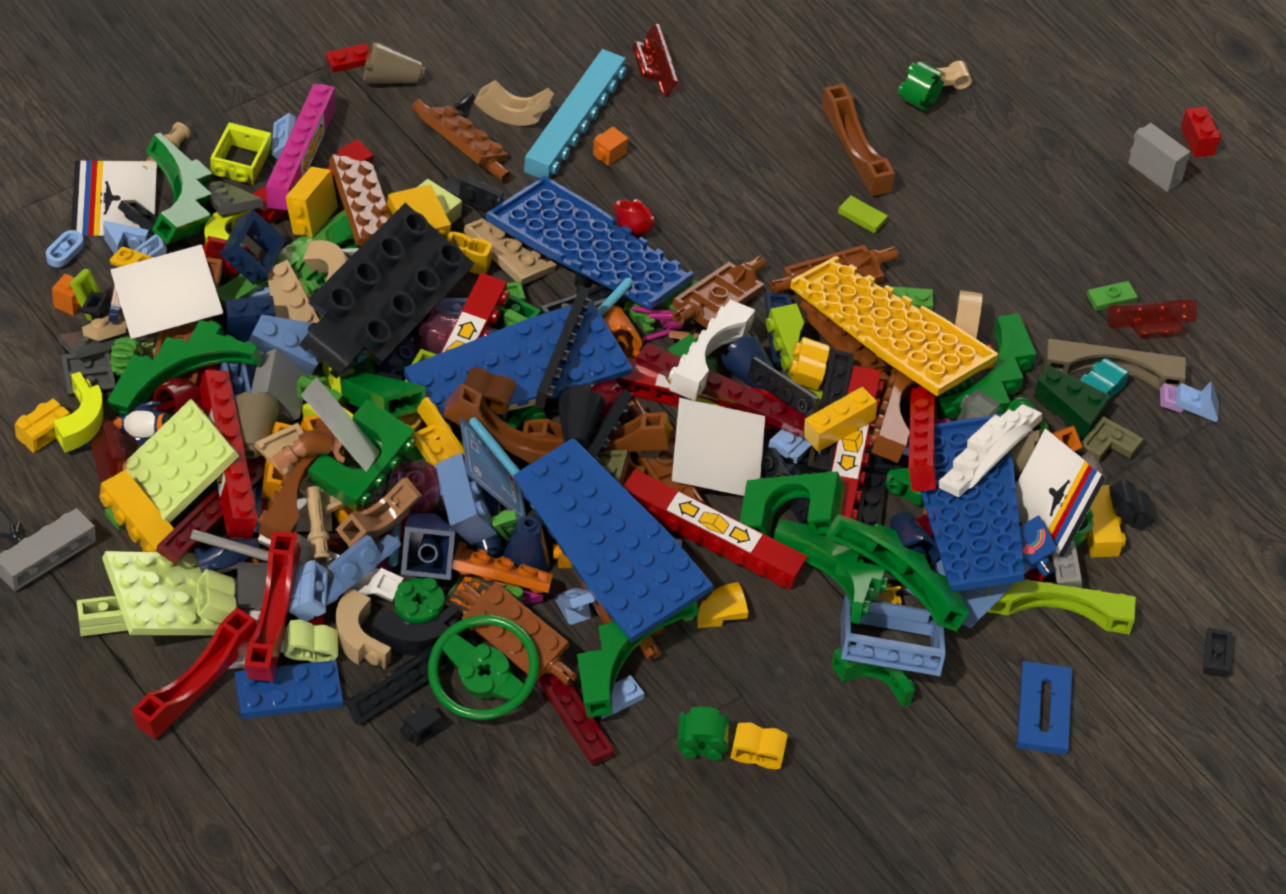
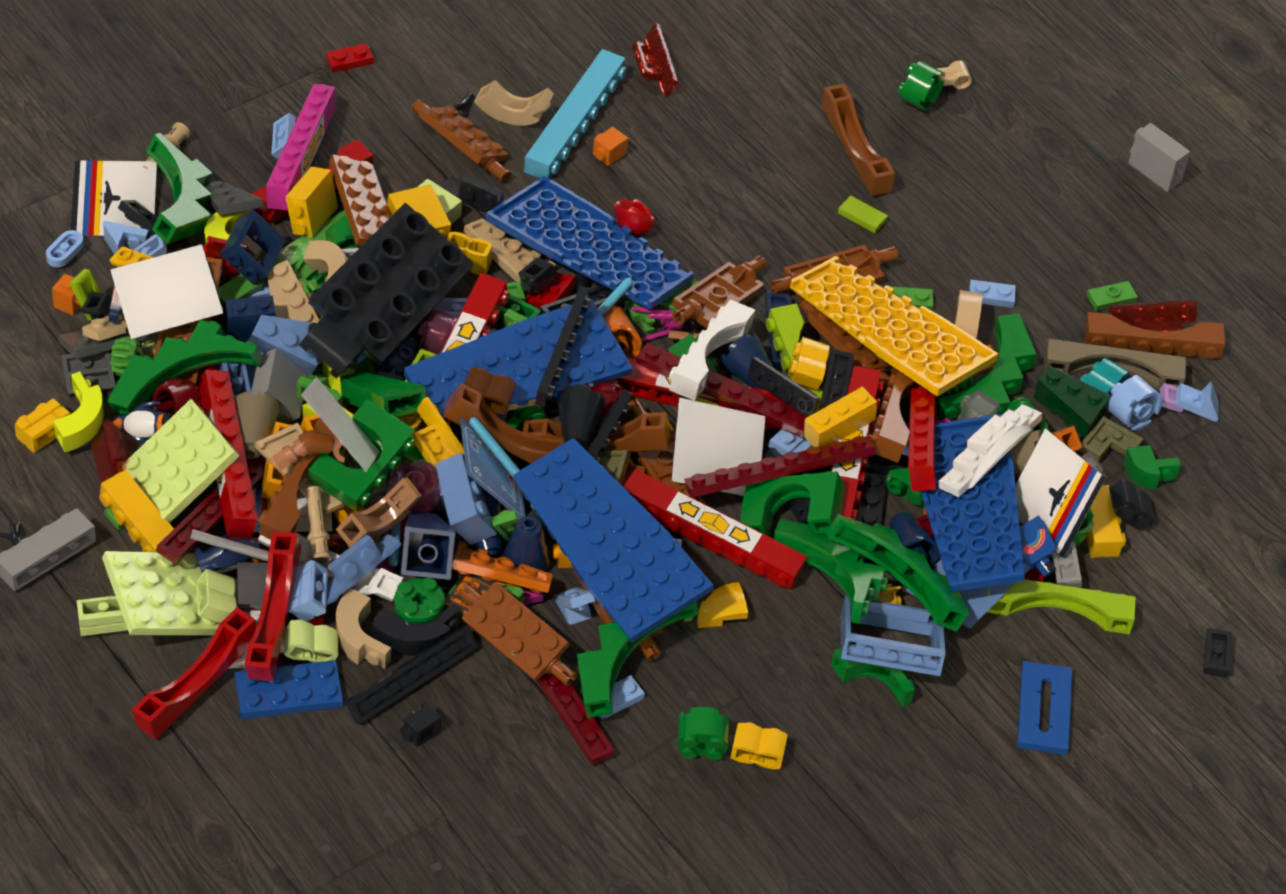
neon yellow window [210,122,272,185] -> none
dark tan cone [363,40,425,84] -> none
green piece [428,615,539,720] -> none
red brick [1181,107,1221,158] -> none
none -> black brick [518,257,558,294]
none -> red plate [525,272,577,309]
none -> dark red plate [684,436,876,498]
none -> light blue plate [969,280,1016,308]
none -> dark orange arch [1084,312,1225,359]
none -> light blue brick [1108,375,1163,431]
none -> green brick [1123,445,1181,489]

